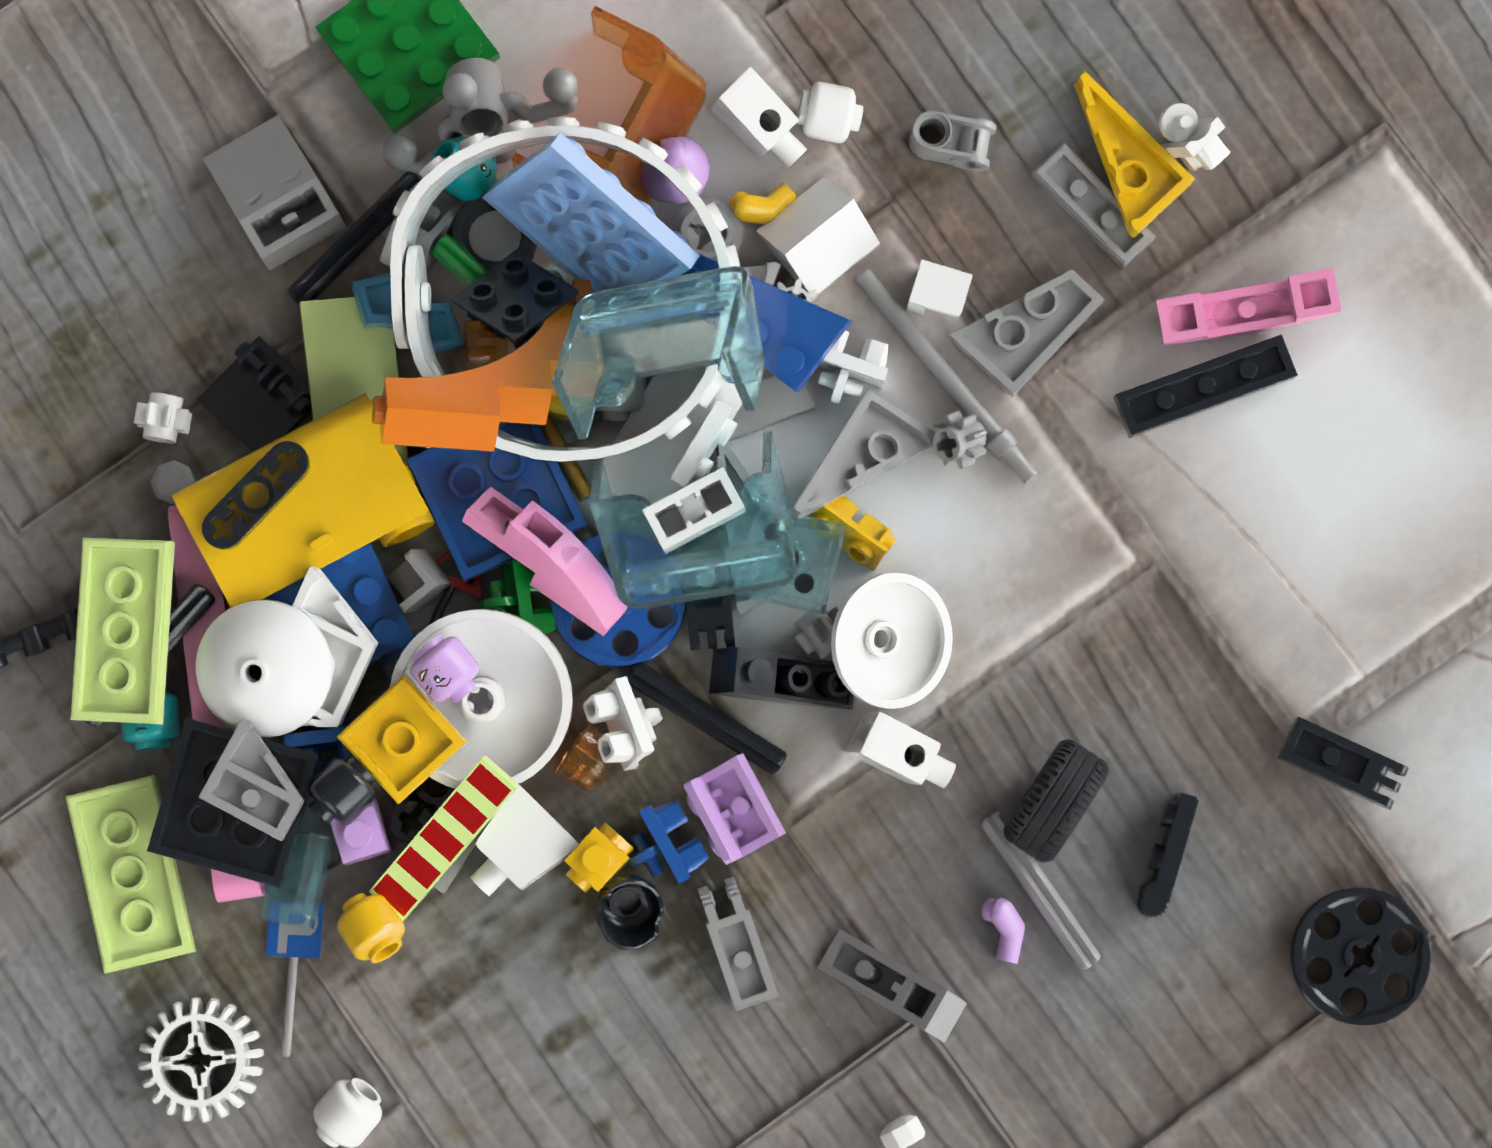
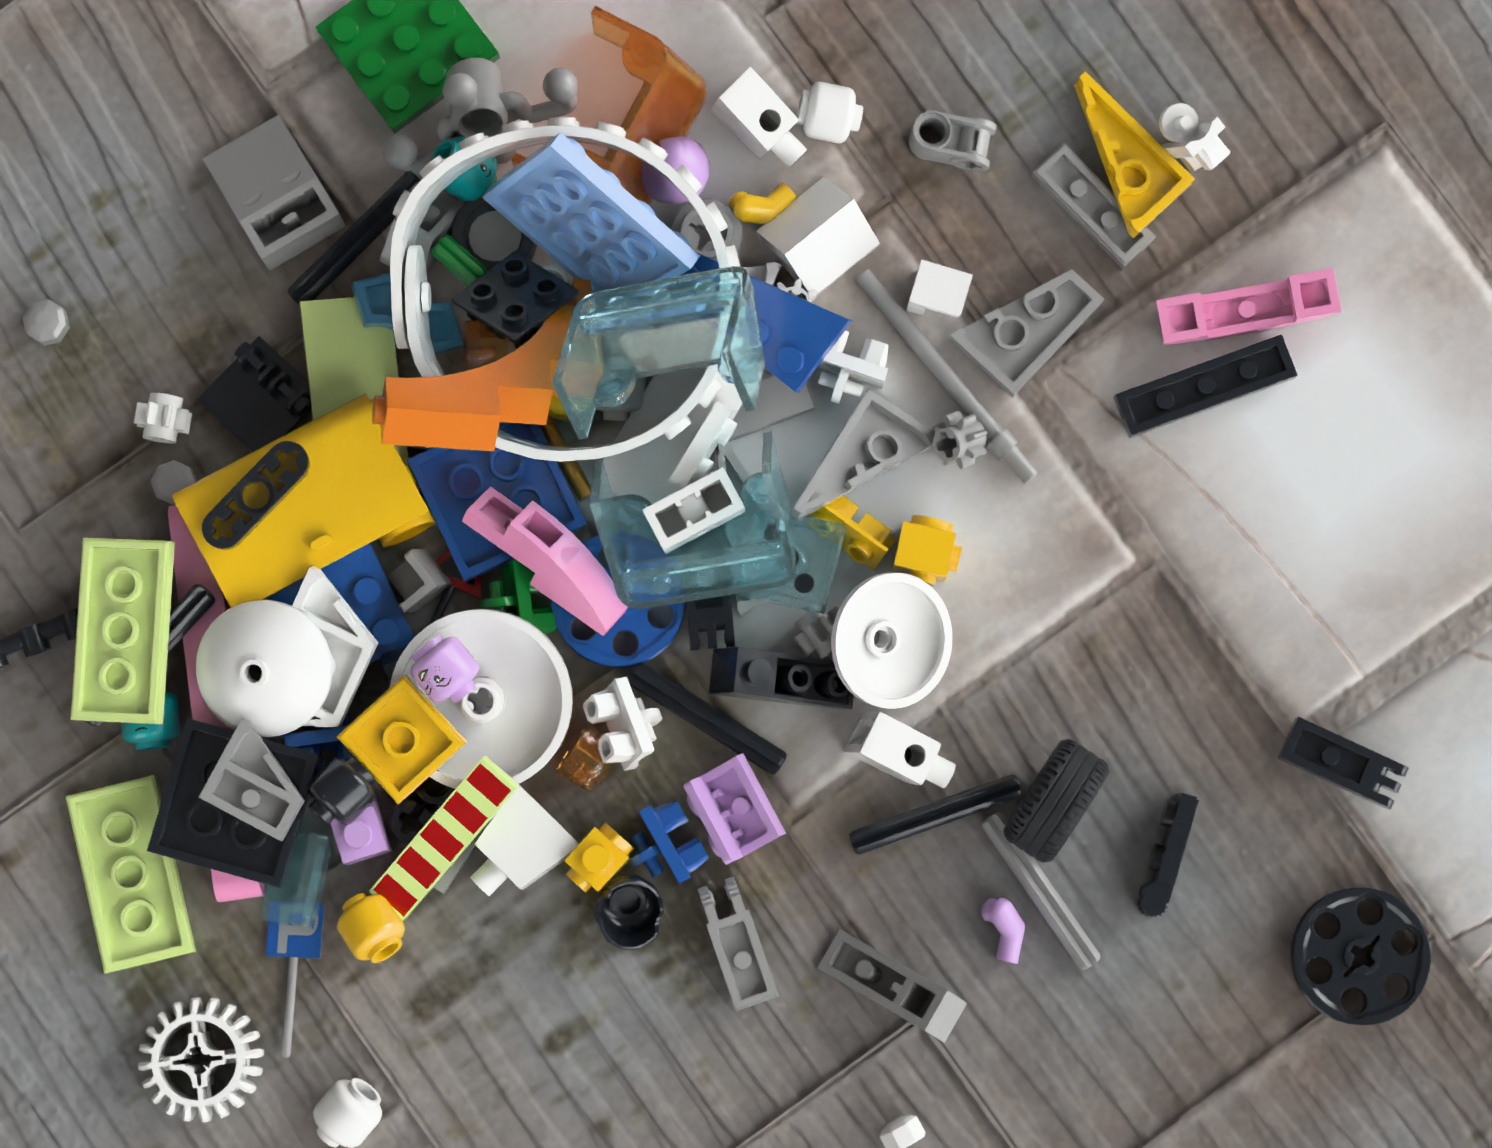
none -> light grey tile [22,299,70,346]
none -> black axle [849,774,1022,855]
none -> yellow brick [892,515,962,586]

